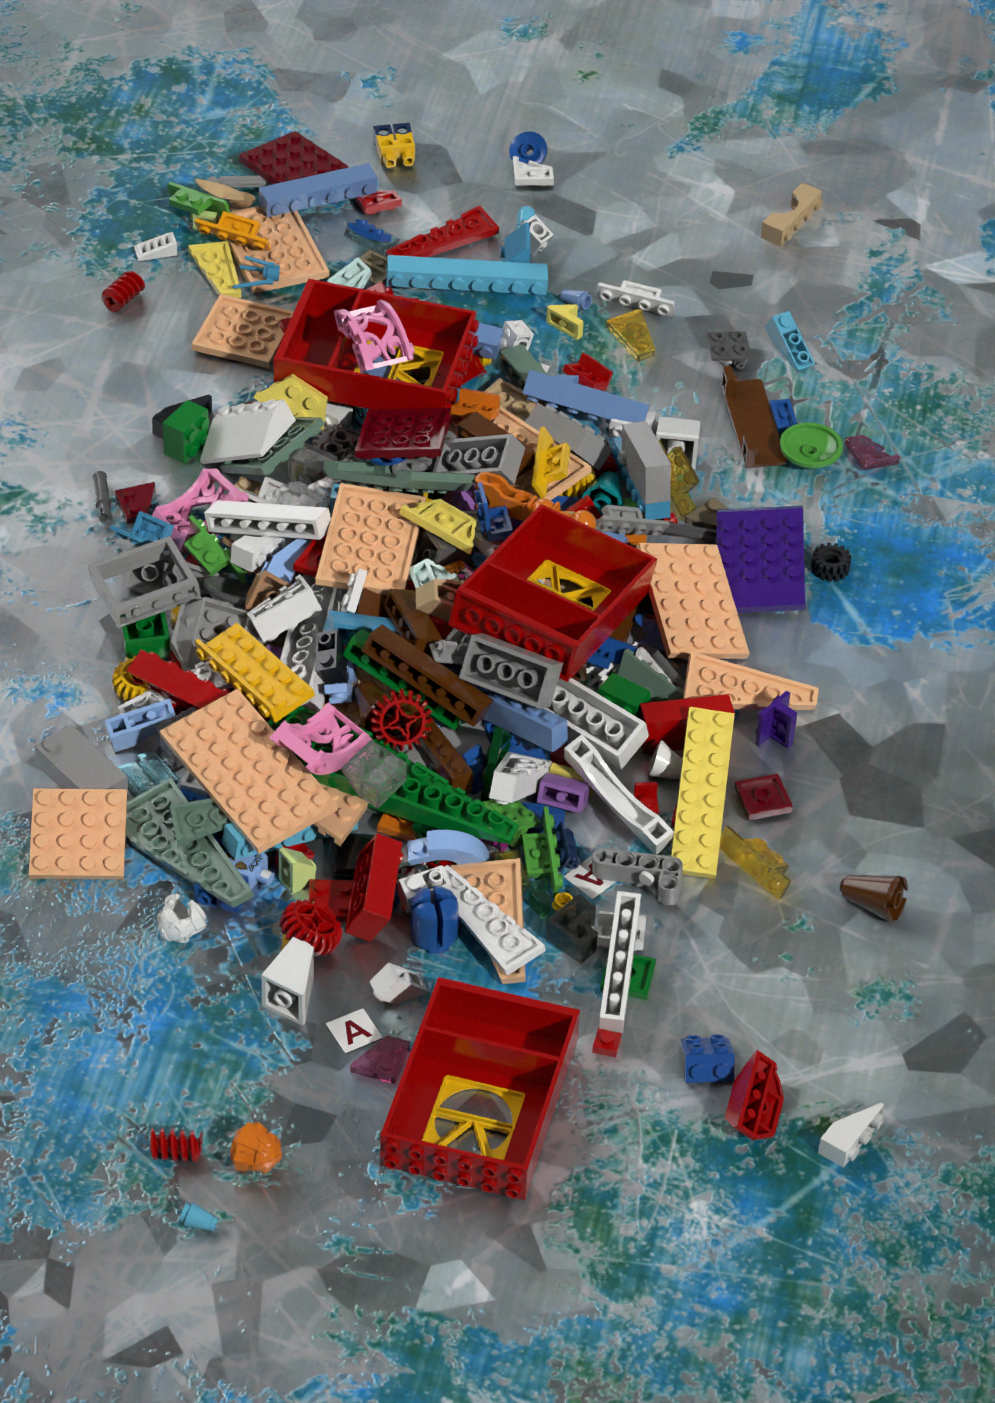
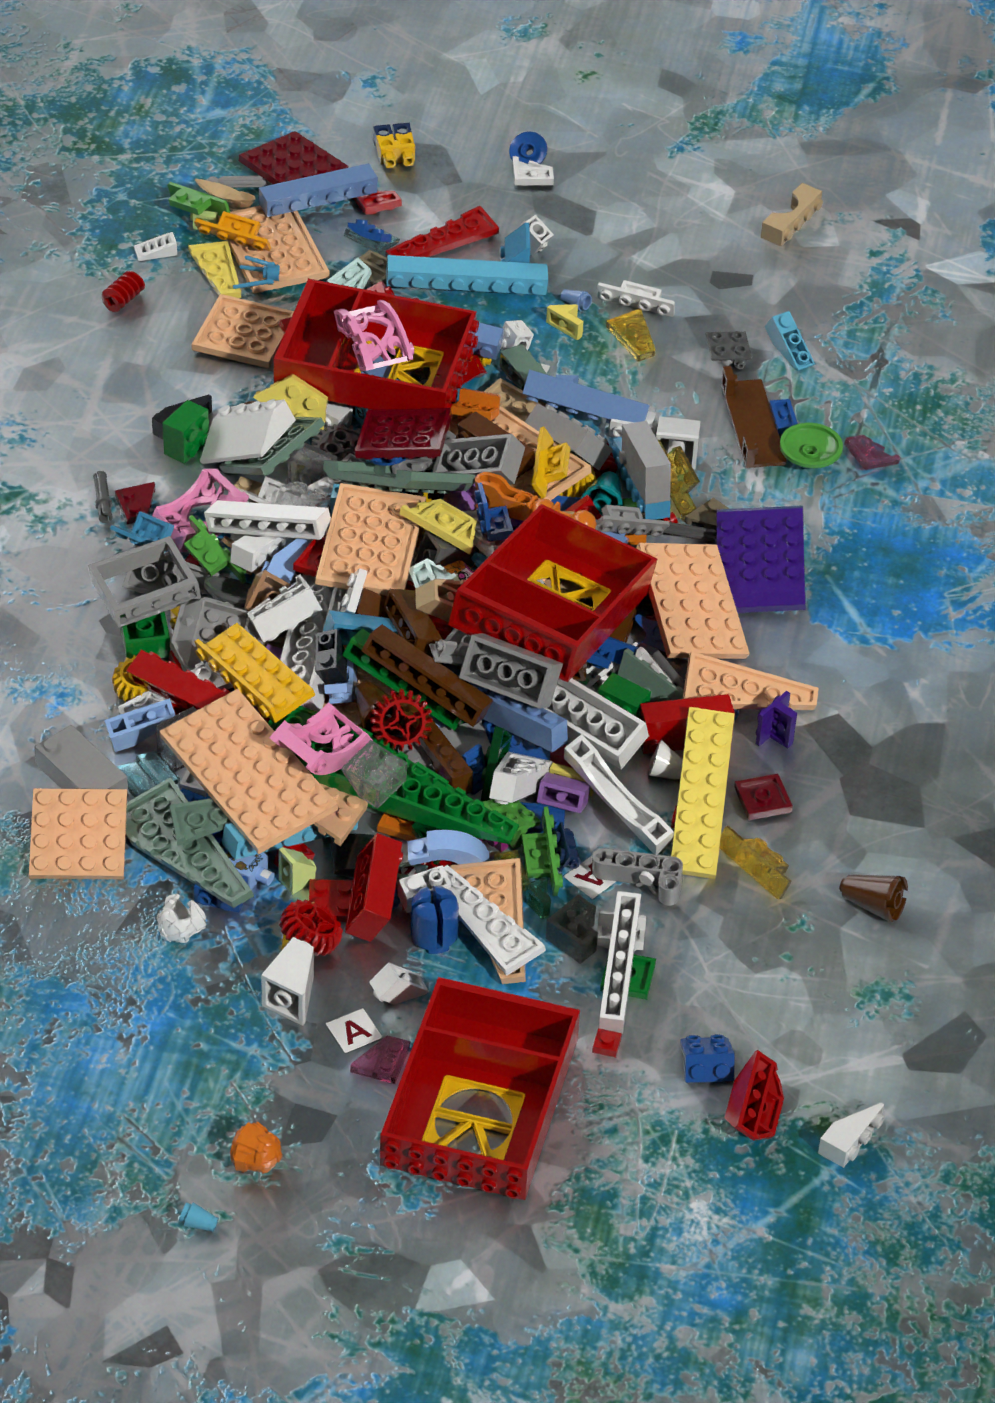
red piece [150,1127,203,1163] -> none
medium azure cone [516,206,535,229] -> none
yellow plate [552,892,575,914] -> none
red bracket [563,353,613,391] -> none
red bracket [633,782,659,815] -> none
black tyre [811,543,851,582] -> none

